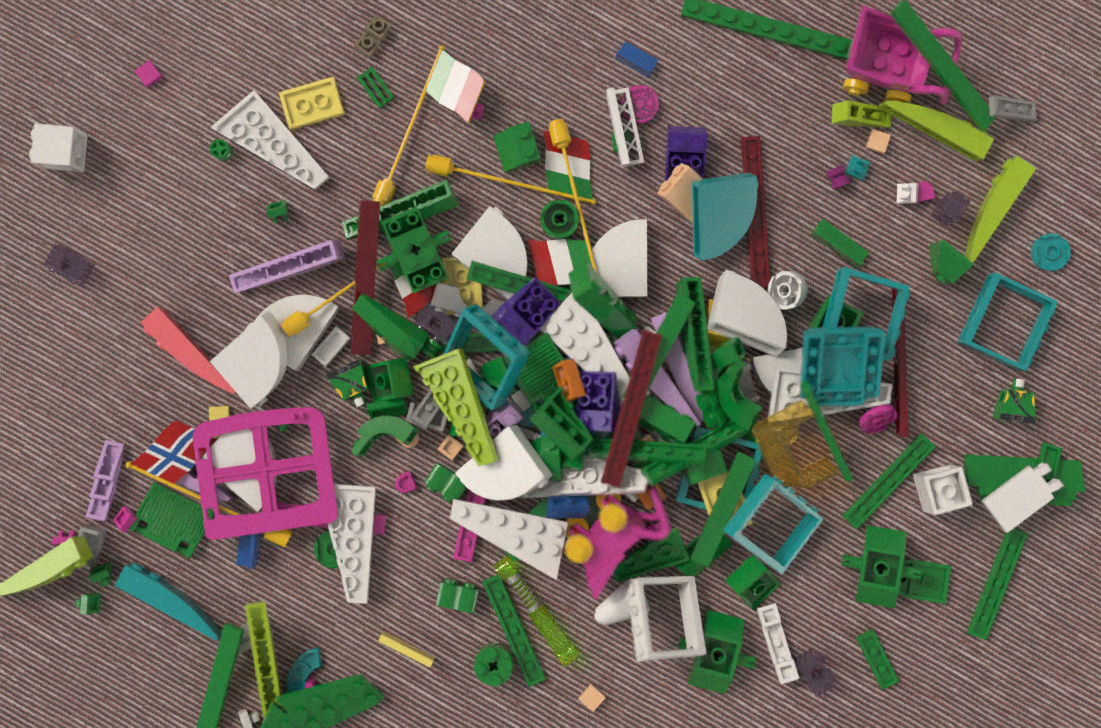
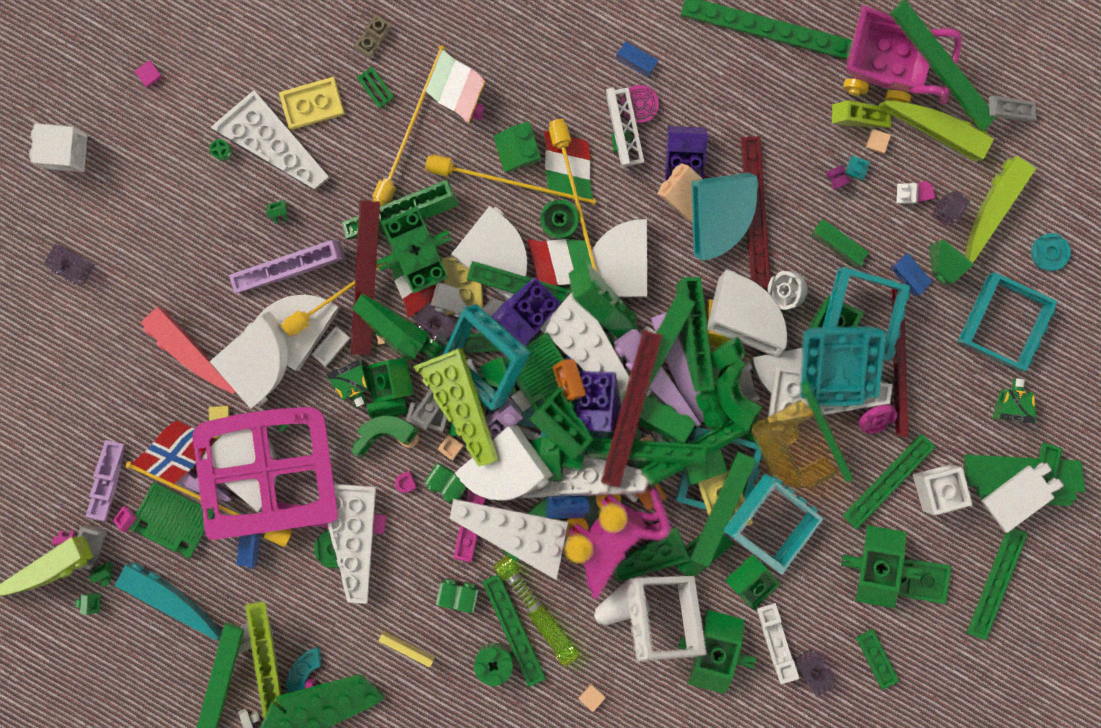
none -> blue panel [890,253,932,297]

